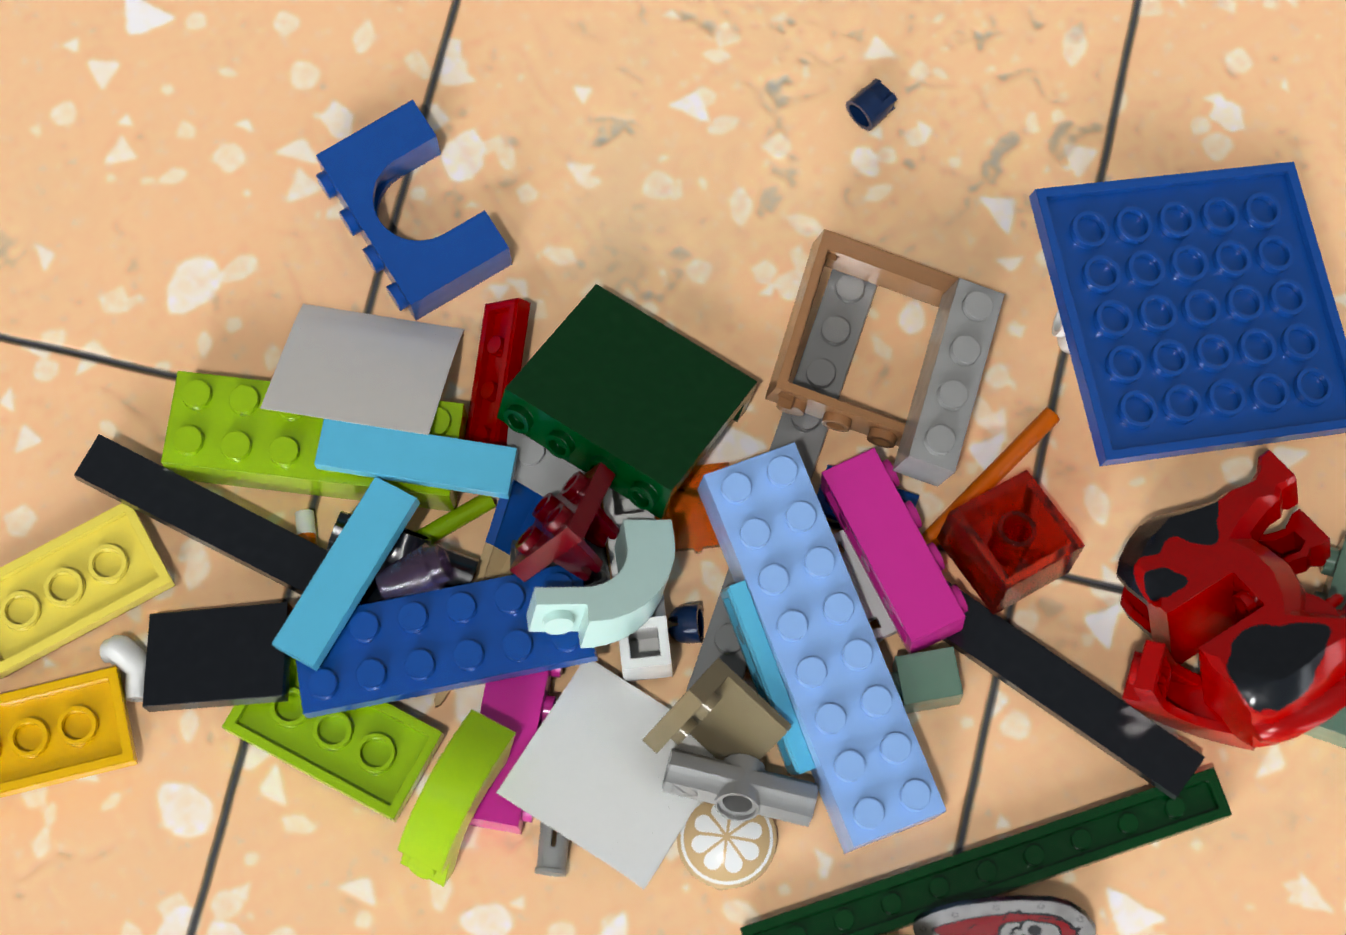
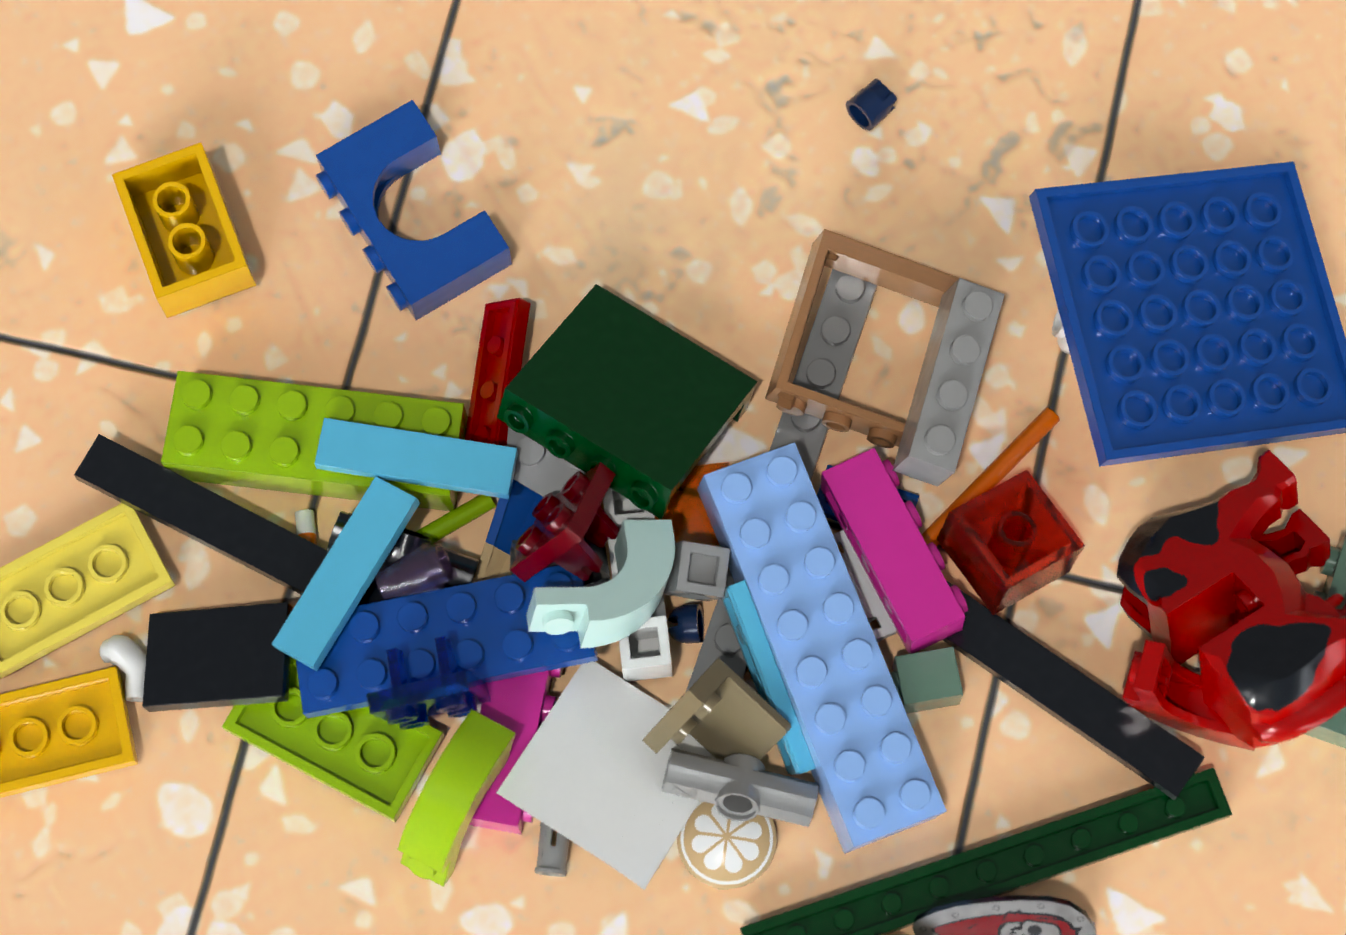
white sticker [260,304,464,435] -> none
none -> yellow brick [112,142,256,318]
none -> clear blue plate [366,636,491,730]
none -> light grey brick [663,541,730,602]

